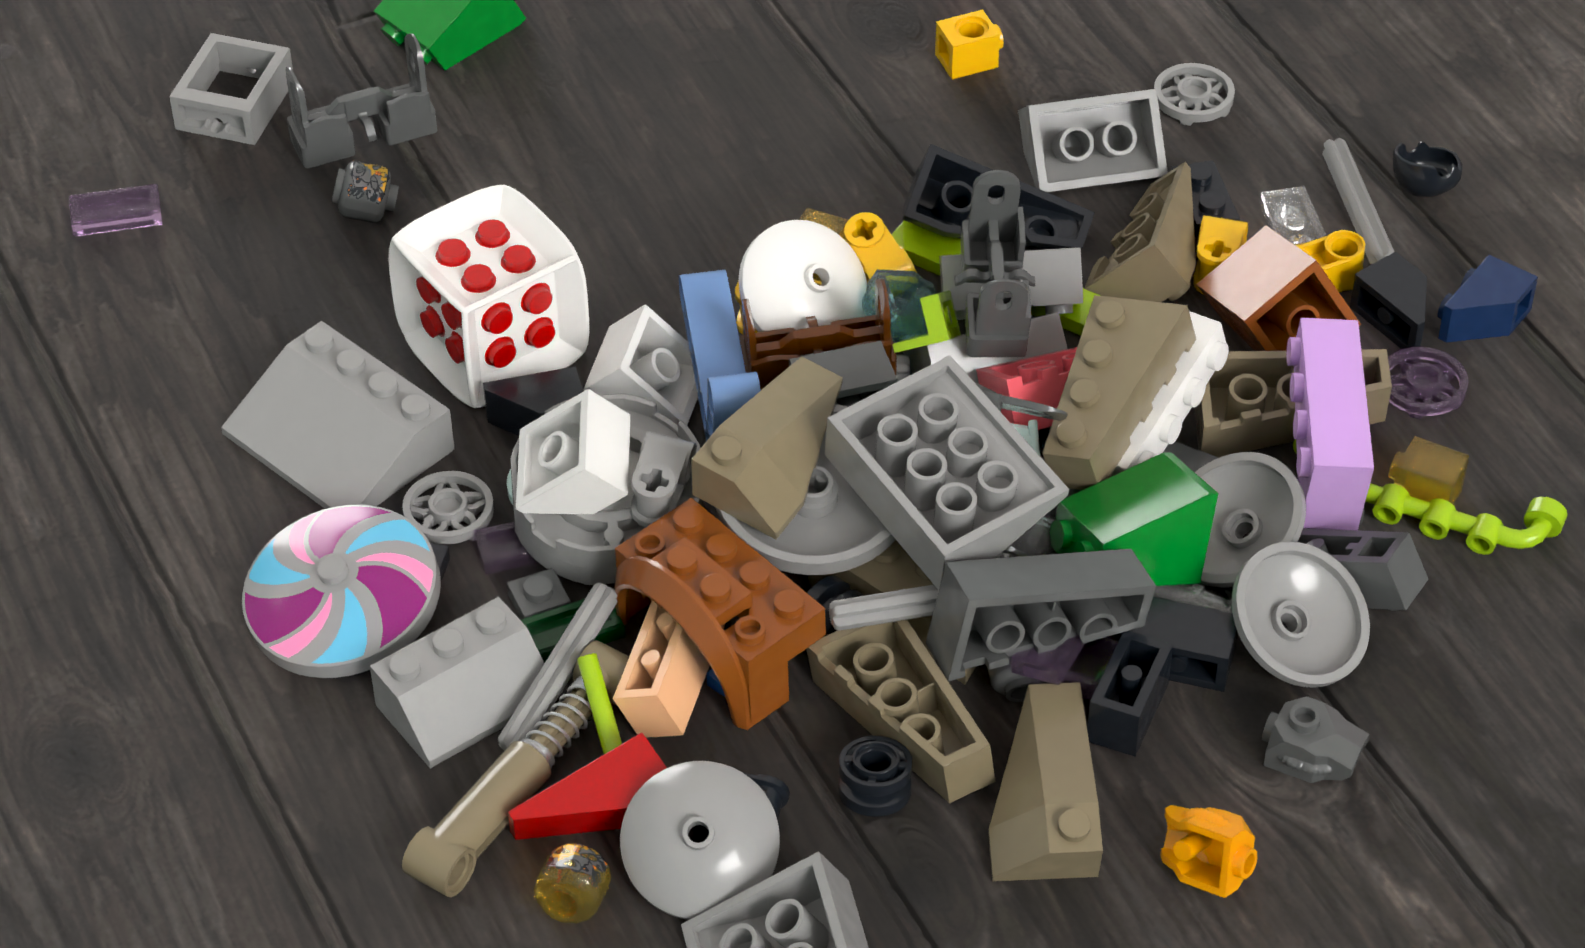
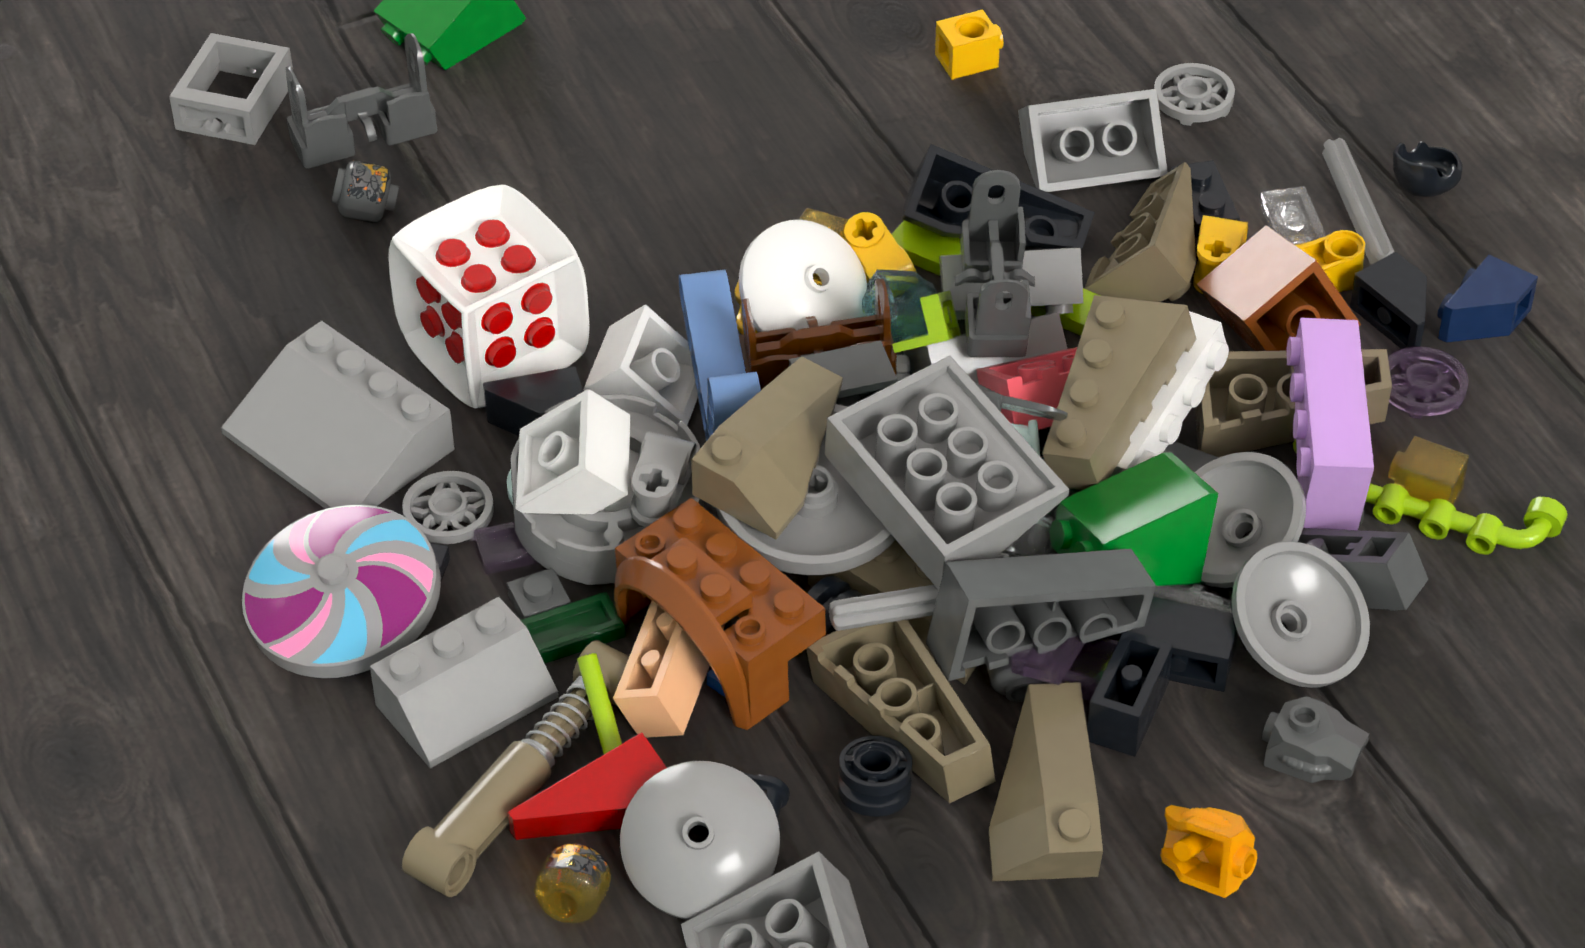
clear purple tile [69,184,163,236] -> none
light grey axle [498,583,618,750] -> none

